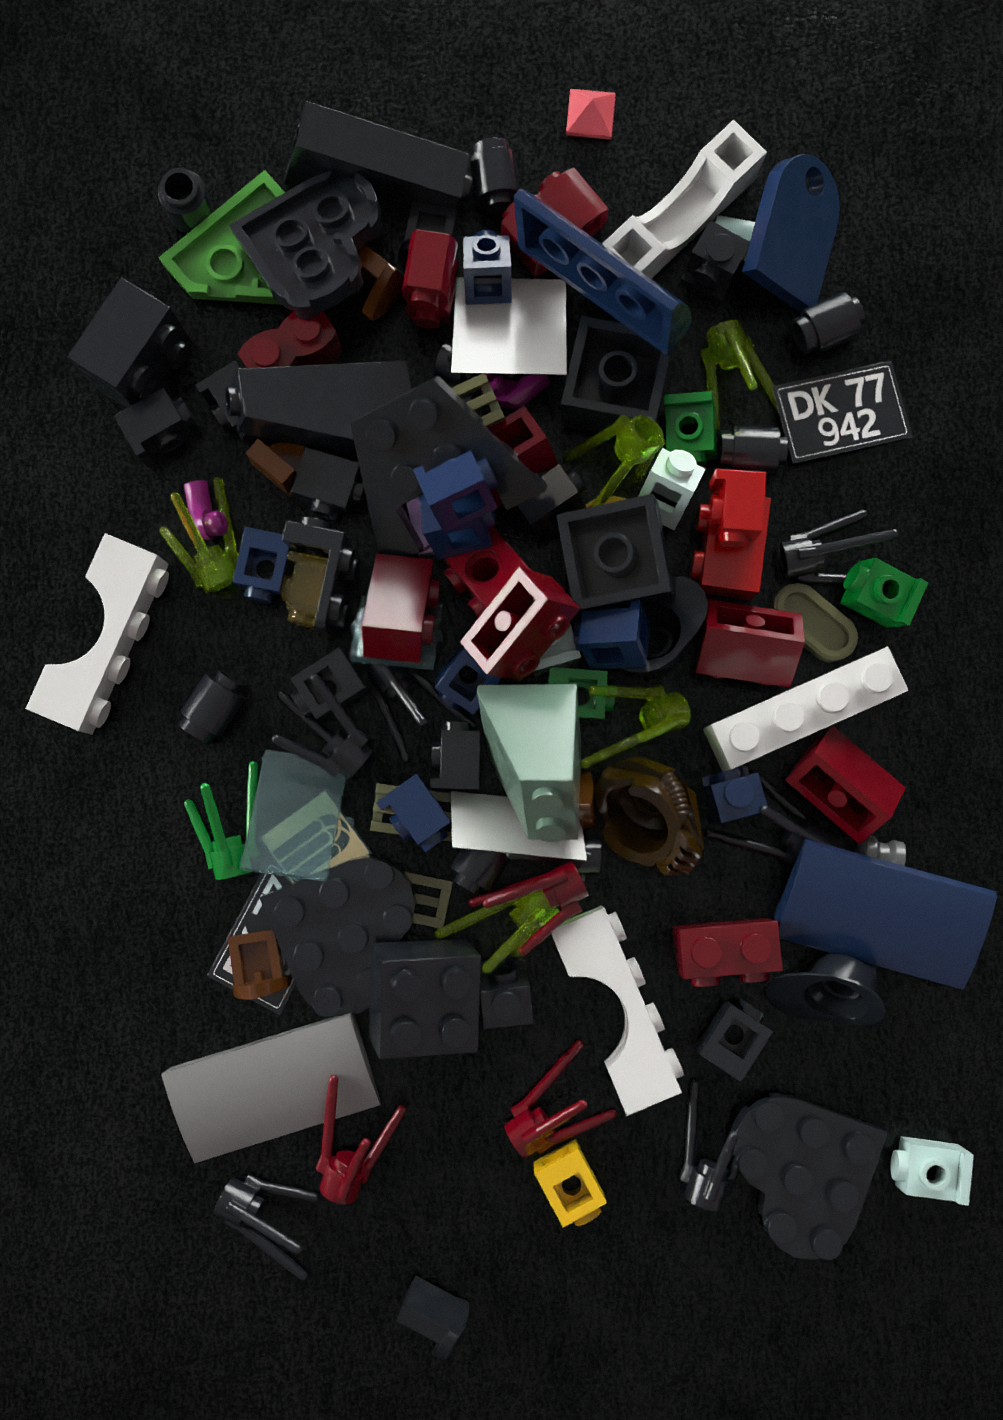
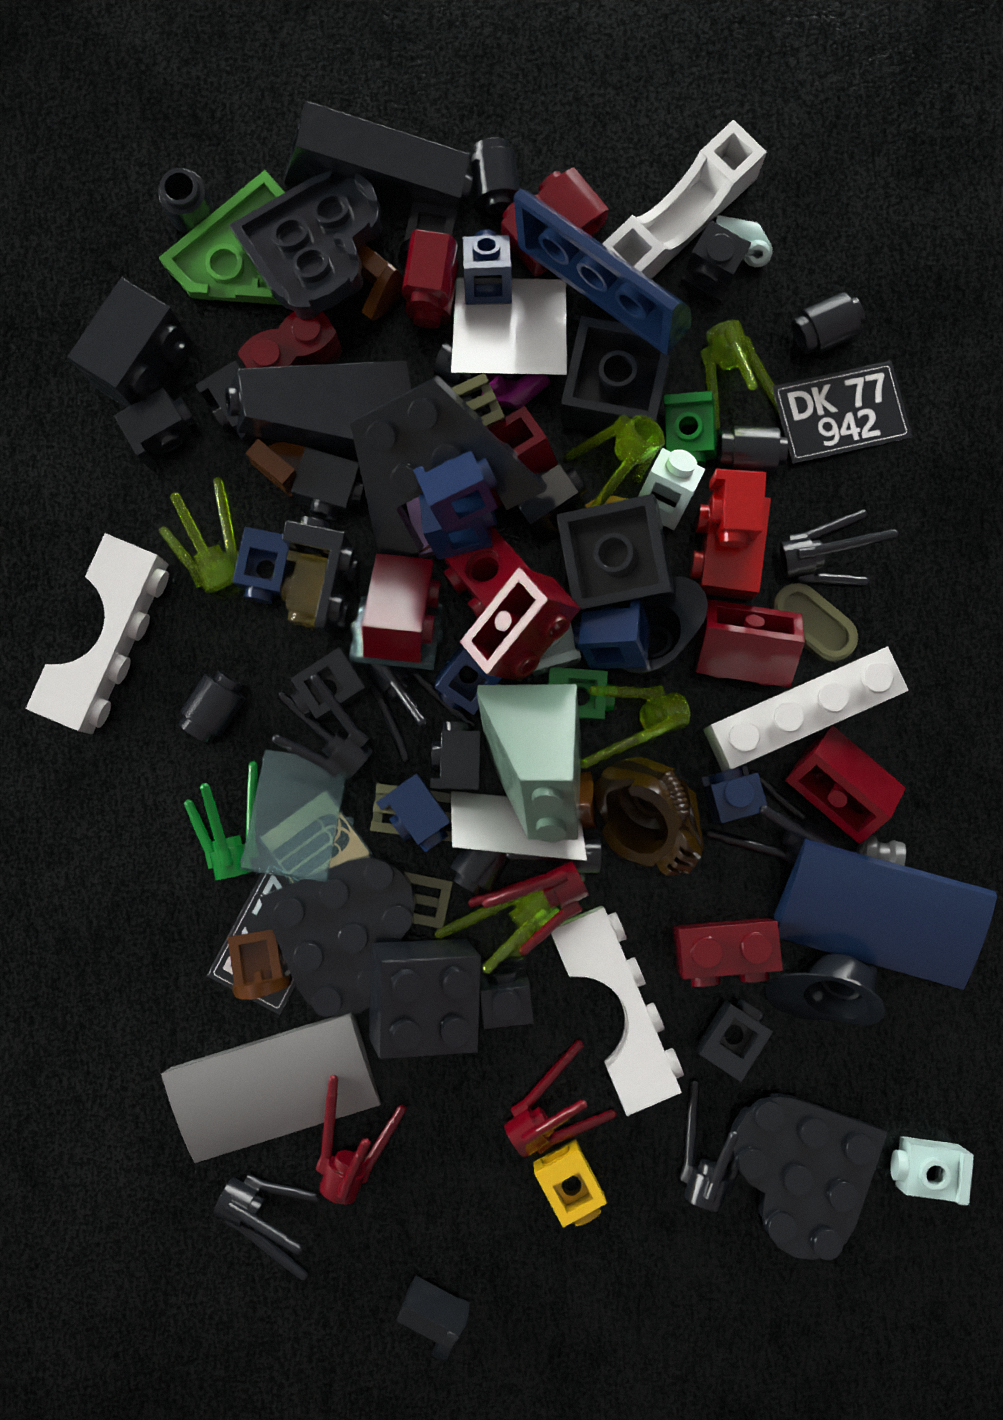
magenta arm [184,480,228,540] -> none
coral slope [566,89,616,140] -> none
dark blue tile [742,154,840,312] -> none
green brick [840,558,929,628] -> none

